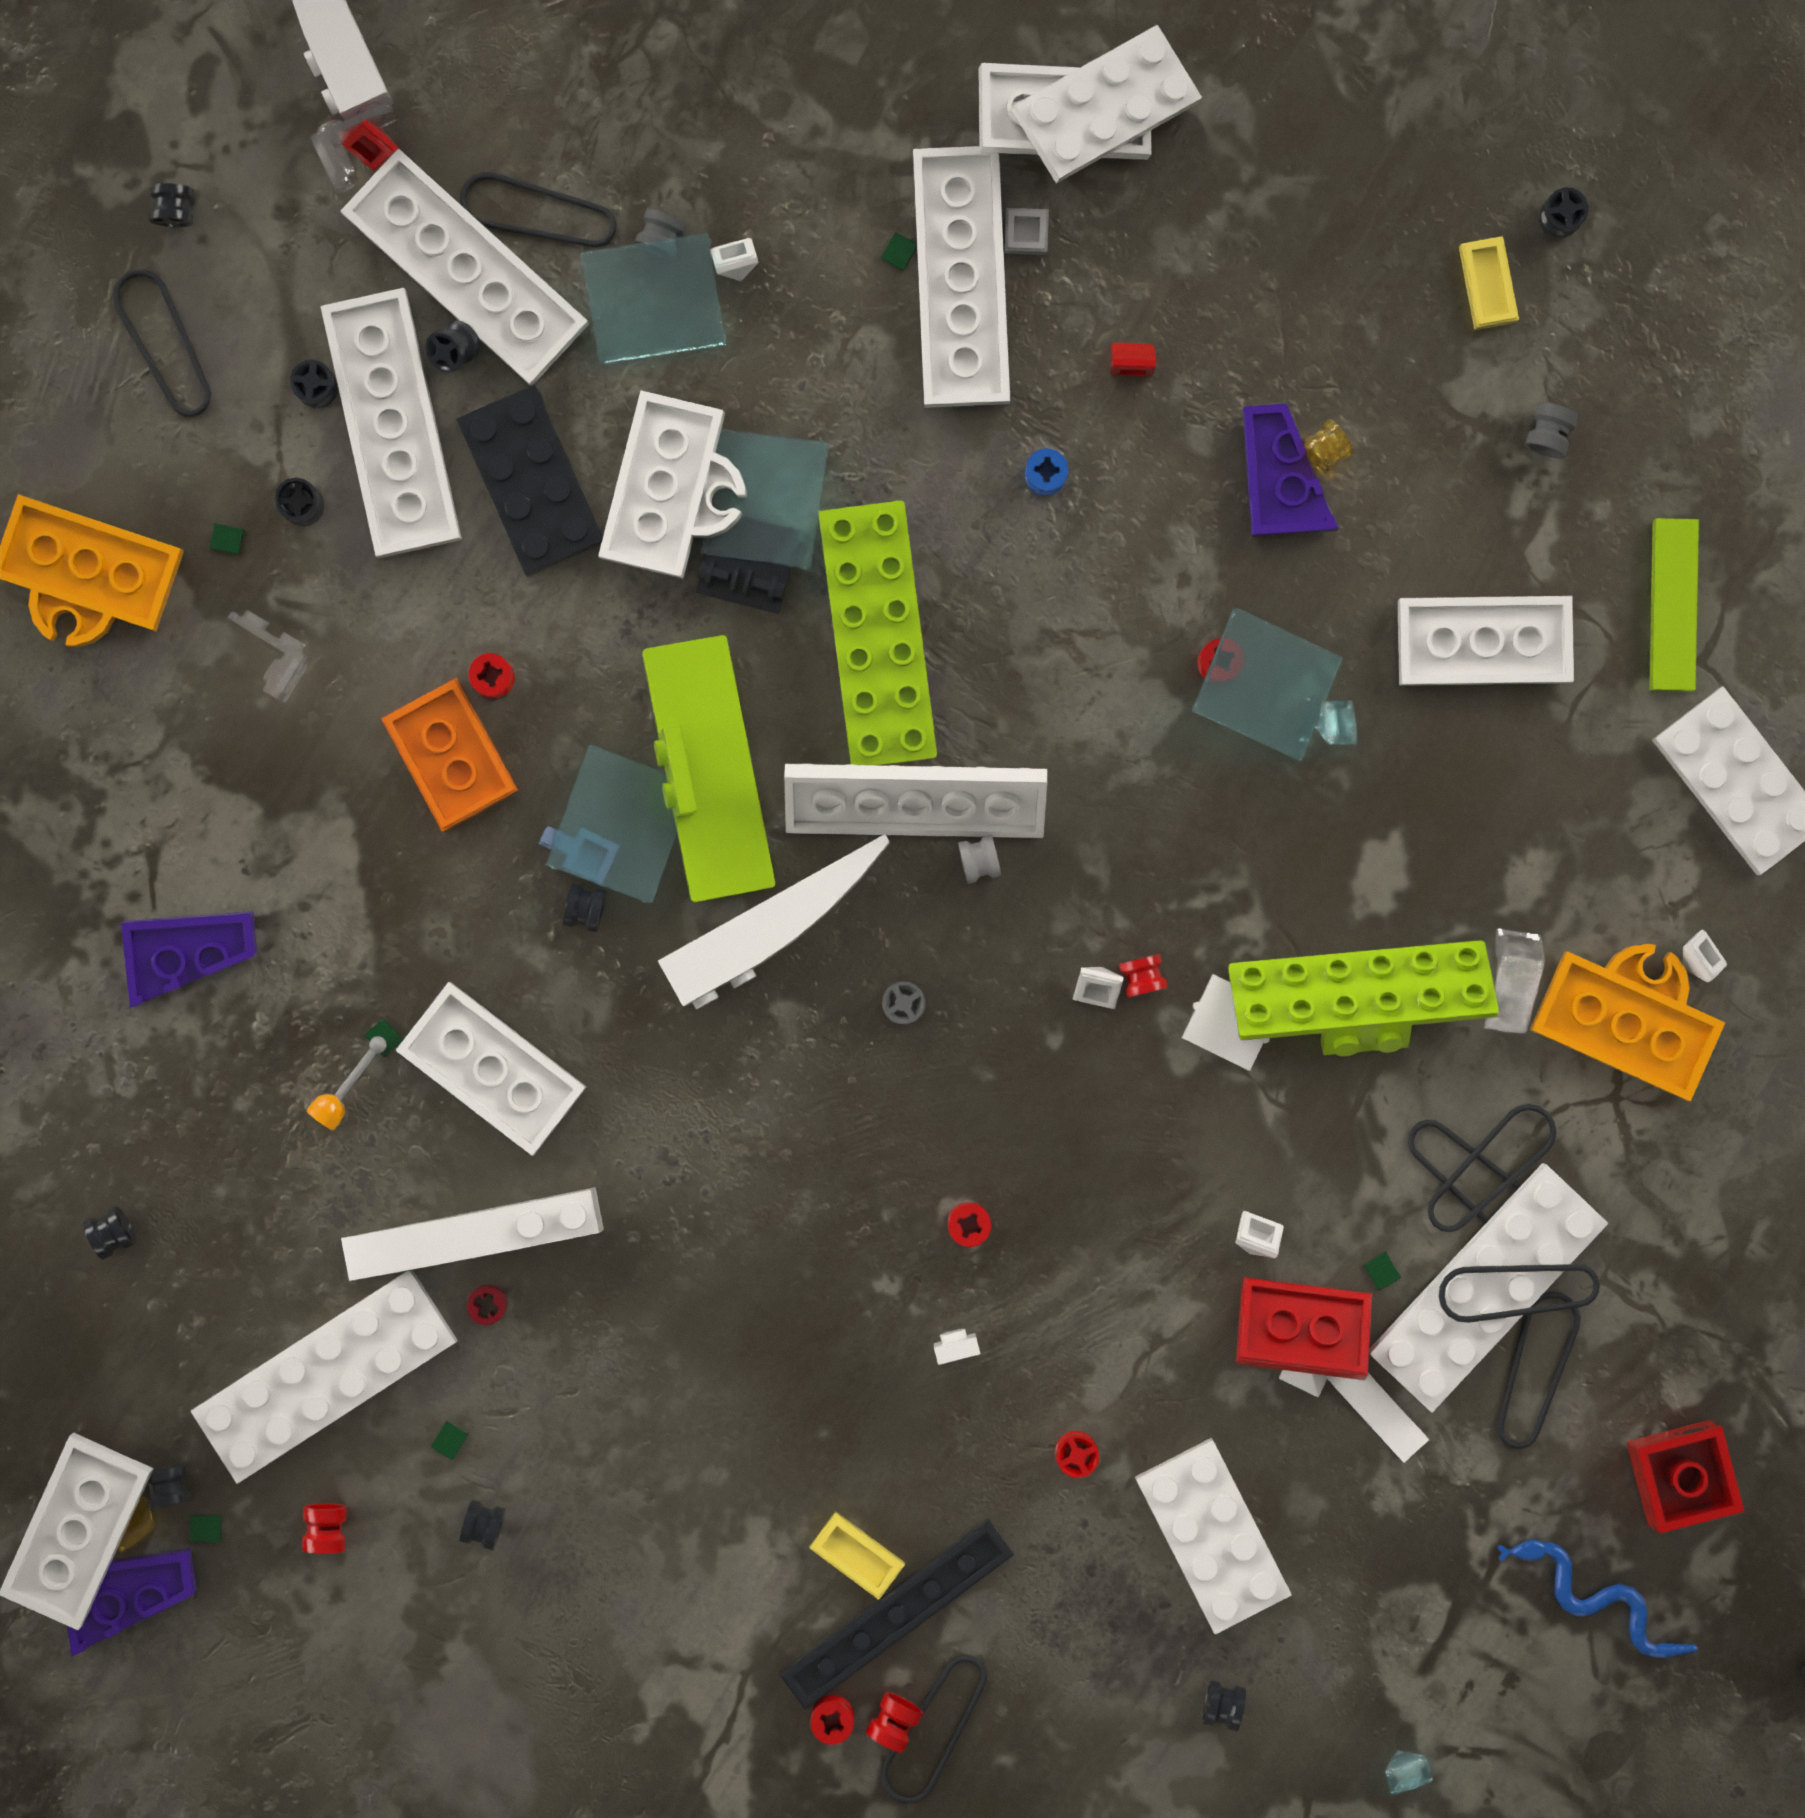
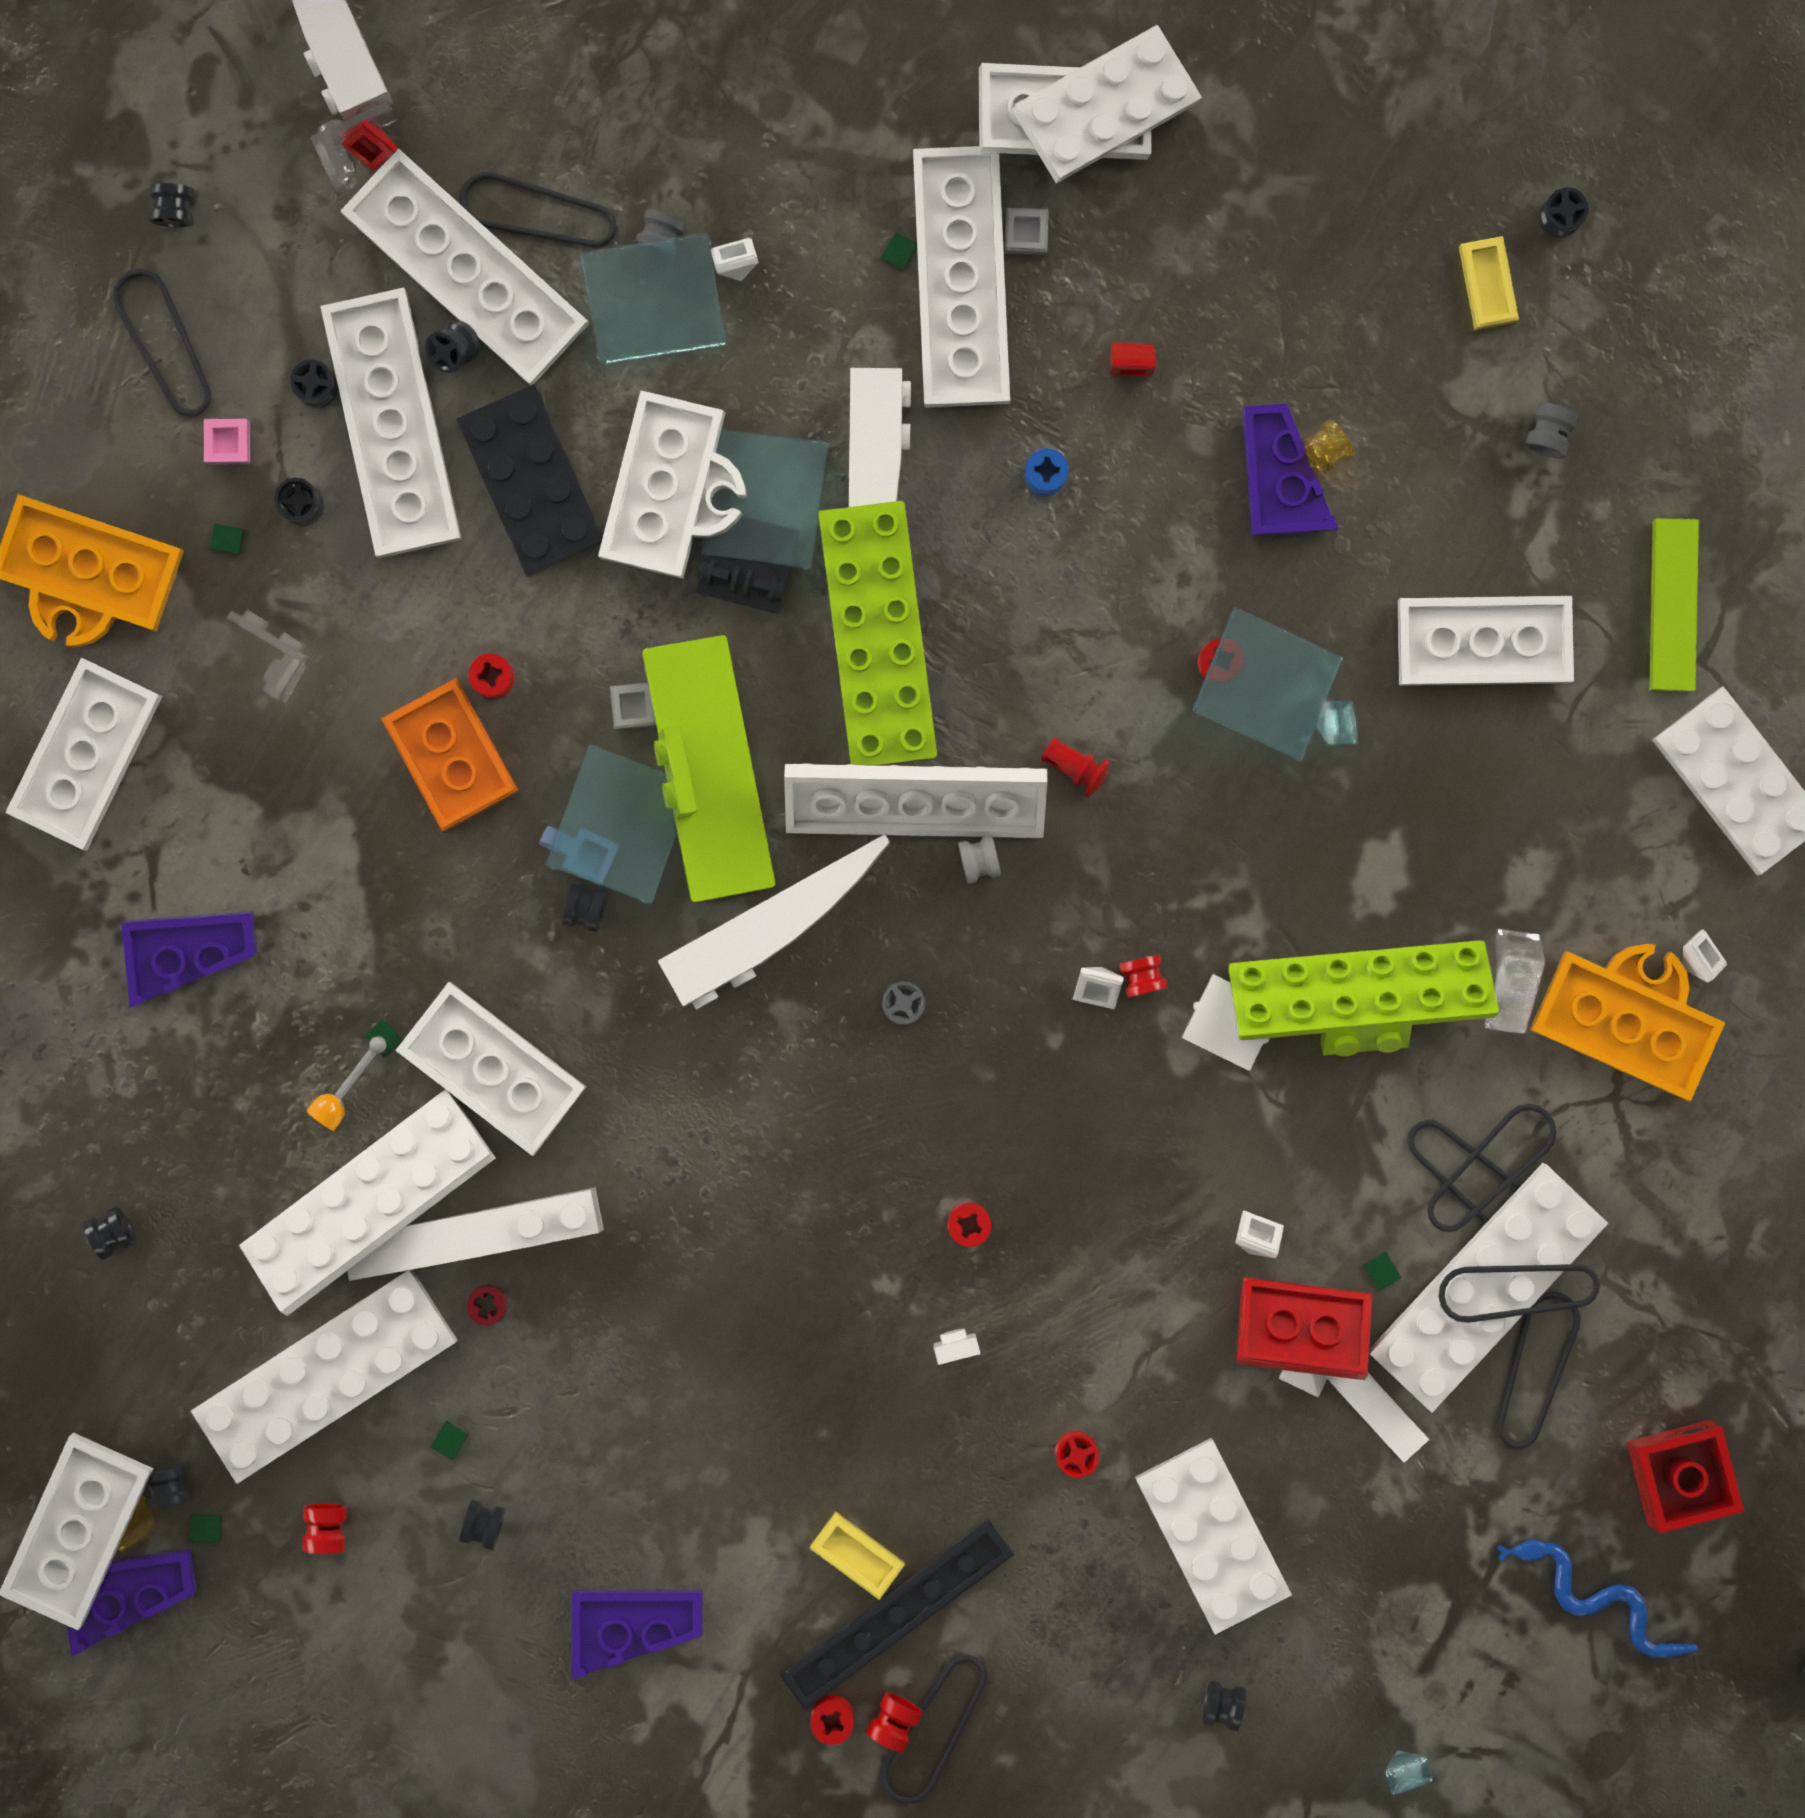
none -> white plate [5,658,163,851]
none -> bright pink plate [204,419,250,465]
none -> white plate [239,1089,495,1316]
none -> dark purple wing [572,1590,703,1680]
none -> light grey tile [610,683,656,730]
none -> white slope [849,368,911,507]
none -> red pin [1041,737,1111,798]

